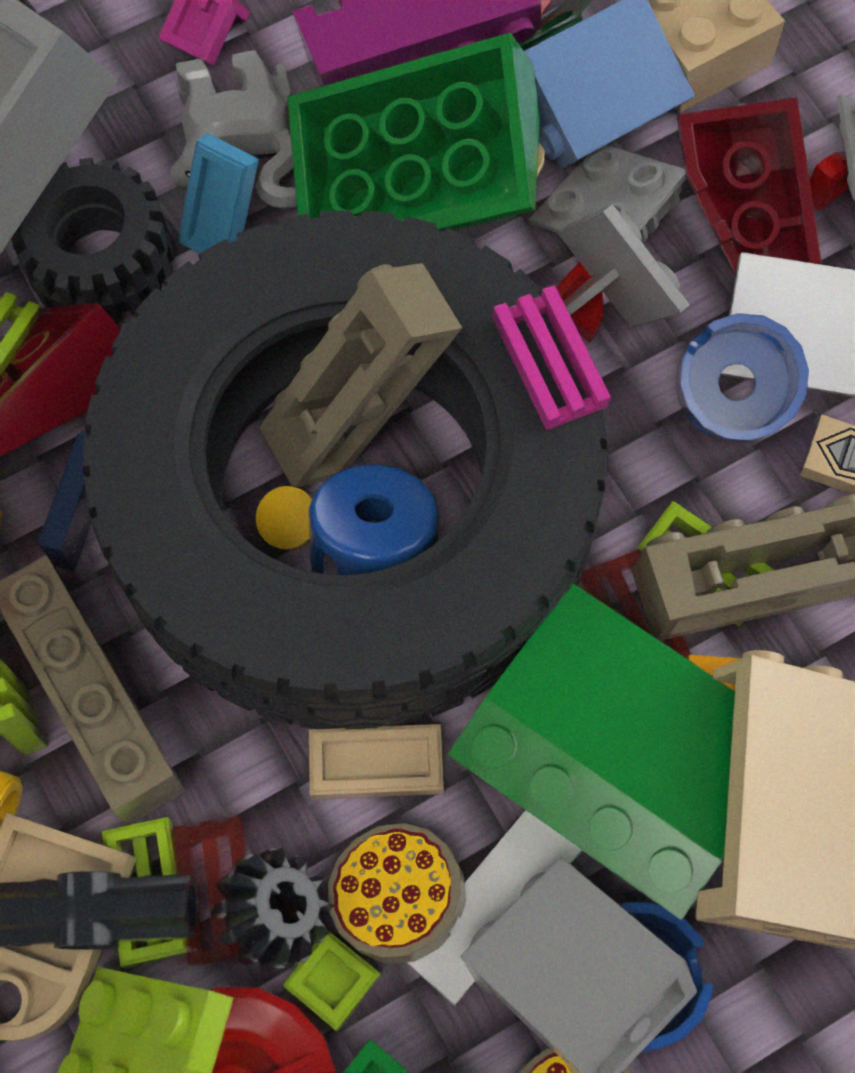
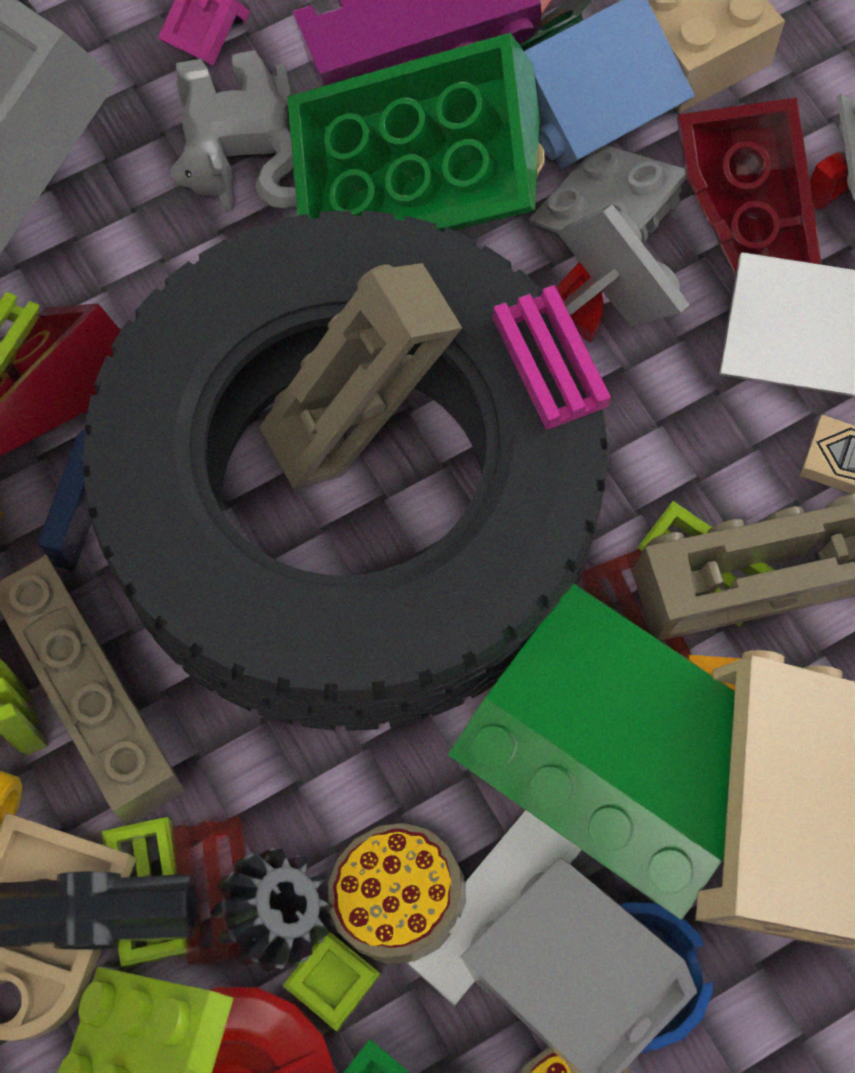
black tyre [11,158,174,323] -> none
dark azure tile [178,133,259,254] -> none
yellow tile [256,486,313,551] -> none
blue piece [308,464,439,575] -> none
tan tile [309,724,444,800] -> none
blue piece [676,313,809,443] -> none

